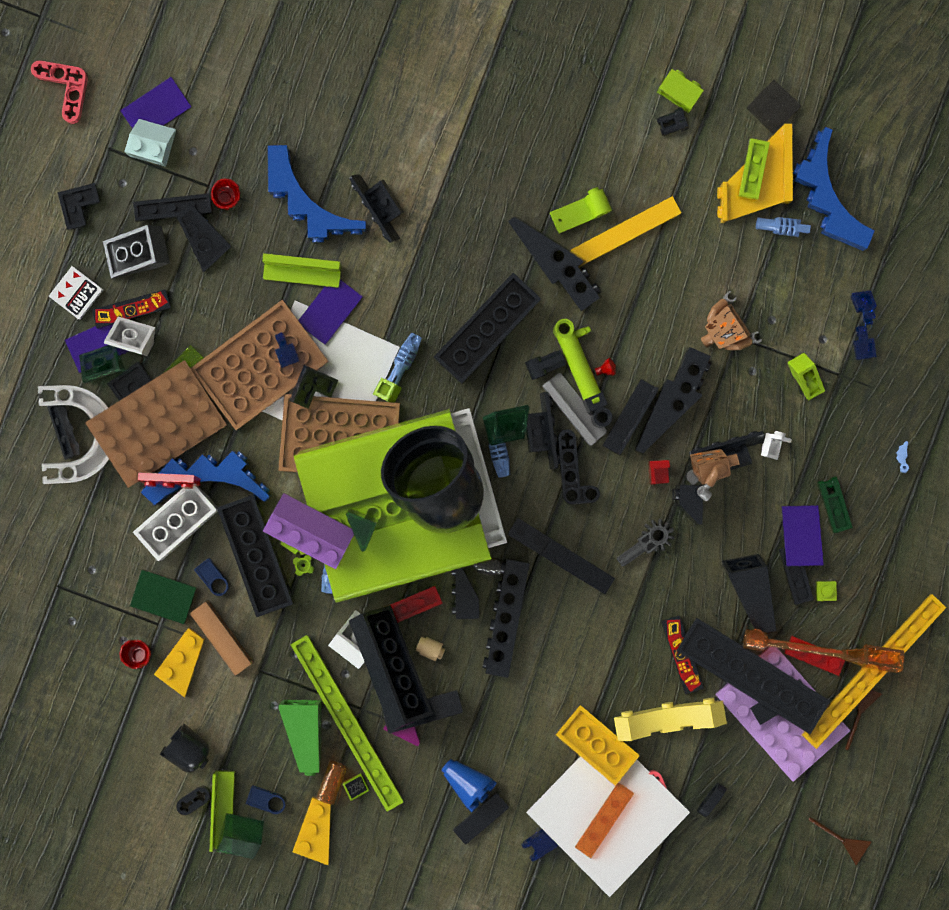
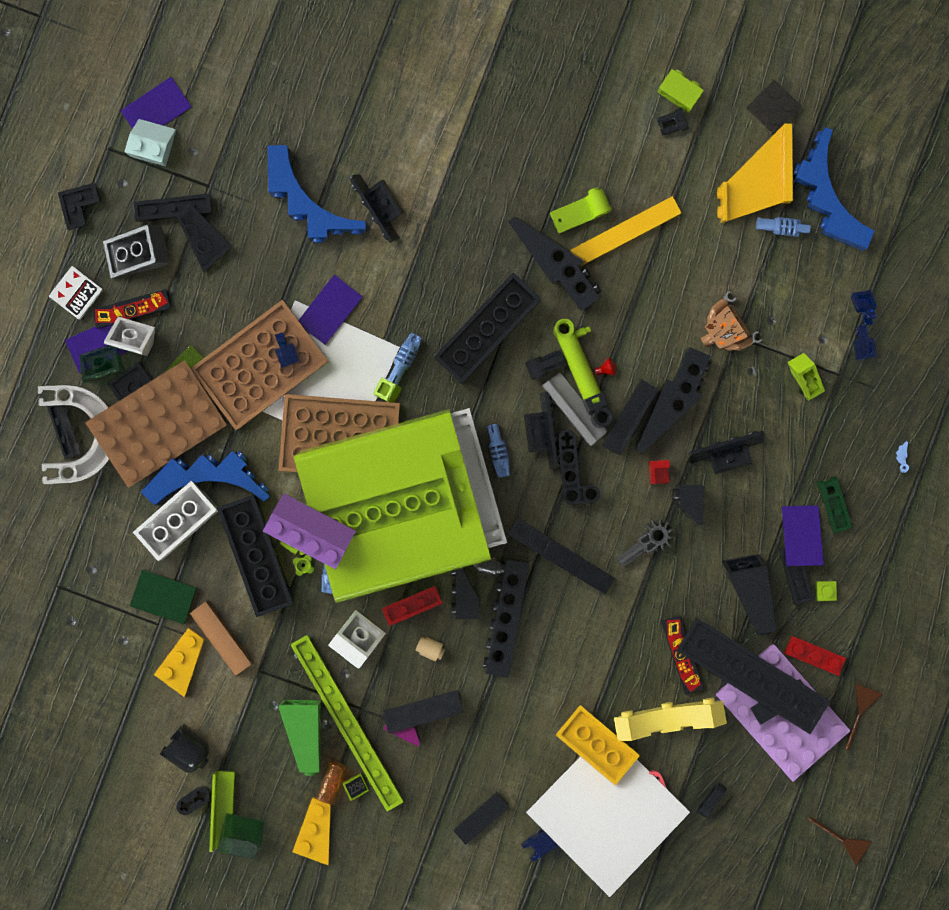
coral beam [31,61,88,124] -> none
red hair [119,640,151,669] -> none
plate [138,473,201,489] -> none
dark blue piece [194,558,230,596] -> none
red hair [211,178,240,210] -> none
dark blue piece [246,785,286,814] -> none
lime panel [262,253,342,288] -> none
black plate [289,365,338,409] -> none
clear green slope [346,509,378,552] -> none
black brick [349,605,433,731] -> none
black cylinder [381,426,484,533] -> none
blue cone [441,759,497,812] -> none
clear green slope [482,405,530,446] -> none
clear orange tile [575,782,634,859] -> none
medium nougat torso [687,449,739,501] -> none
lime plate [738,138,770,200] -> none
clear orange bar [743,629,904,673] -> none
white bracket [761,431,792,460] -> none
yellow plate [801,594,947,749] -> none

